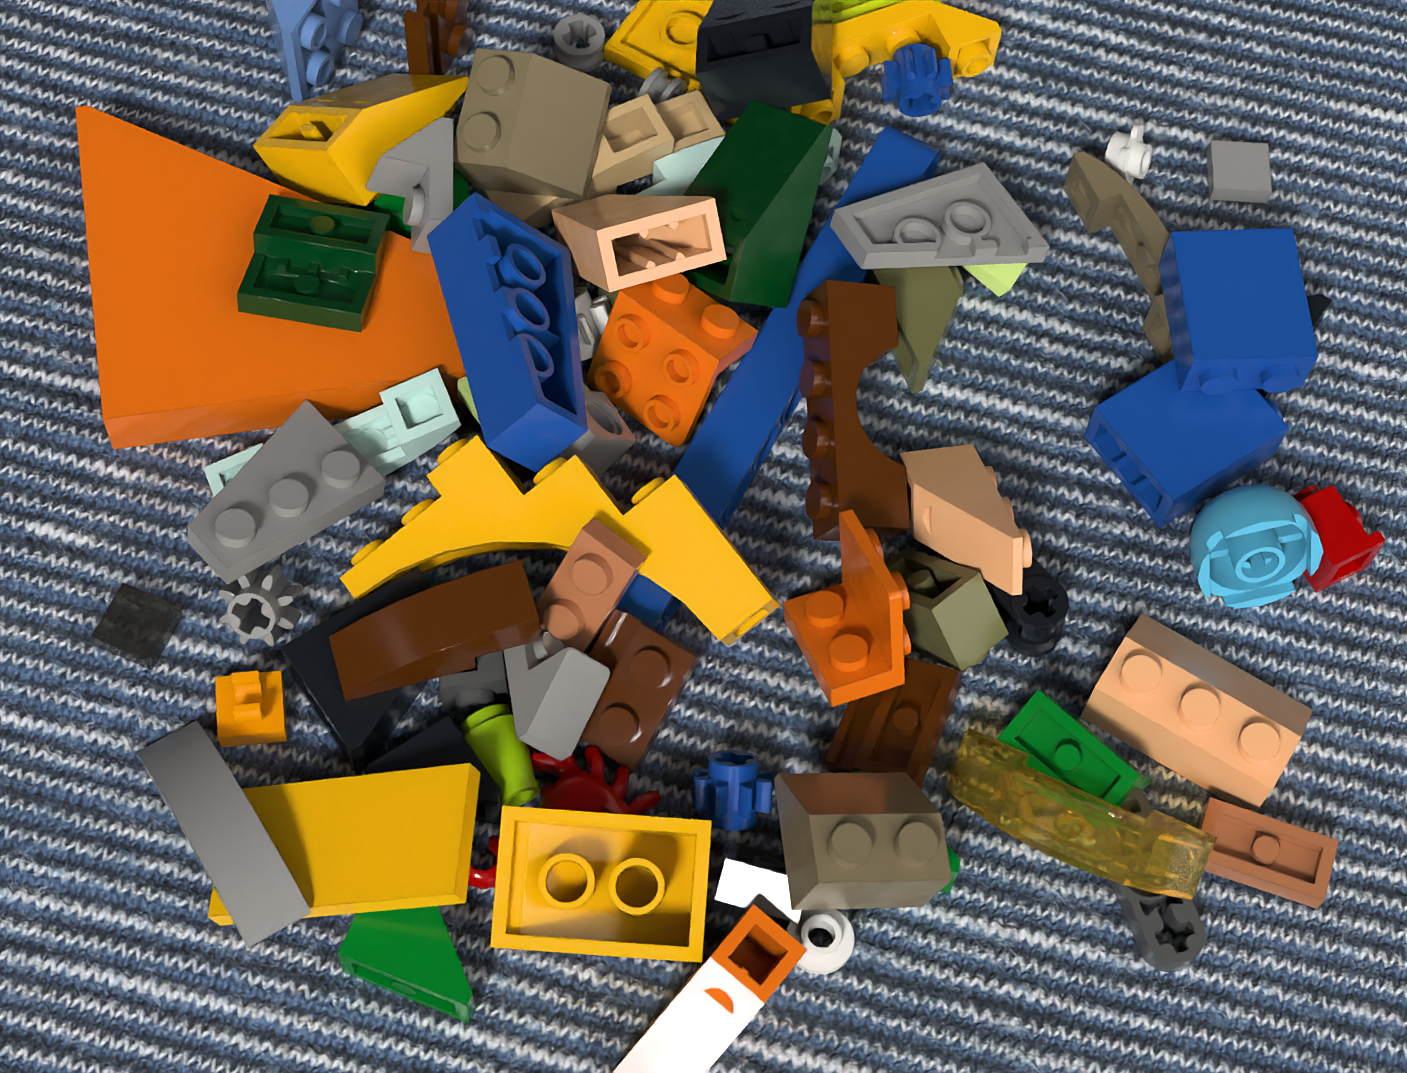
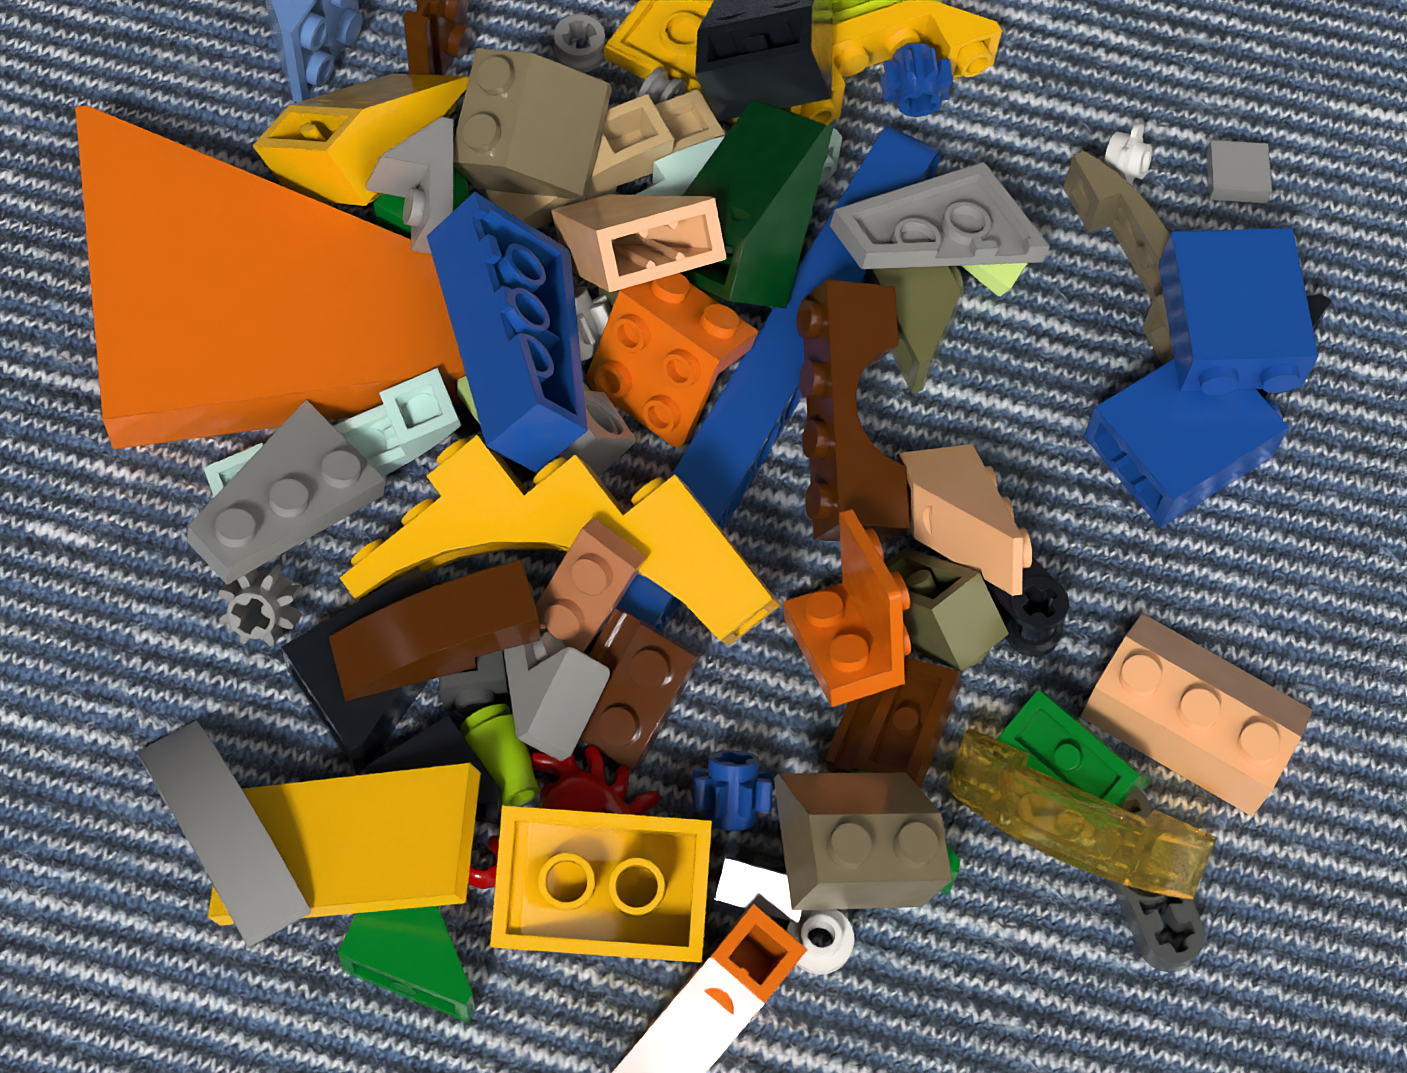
clear smoke tile [90,583,184,670] -> none
light orange tile [215,670,288,748] -> none
dark green slope [237,194,391,333] -> none
medium azure cylinder [1188,484,1323,608] -> none
nougat plate [1188,797,1339,909] -> none
red brick [1293,485,1386,593] -> none

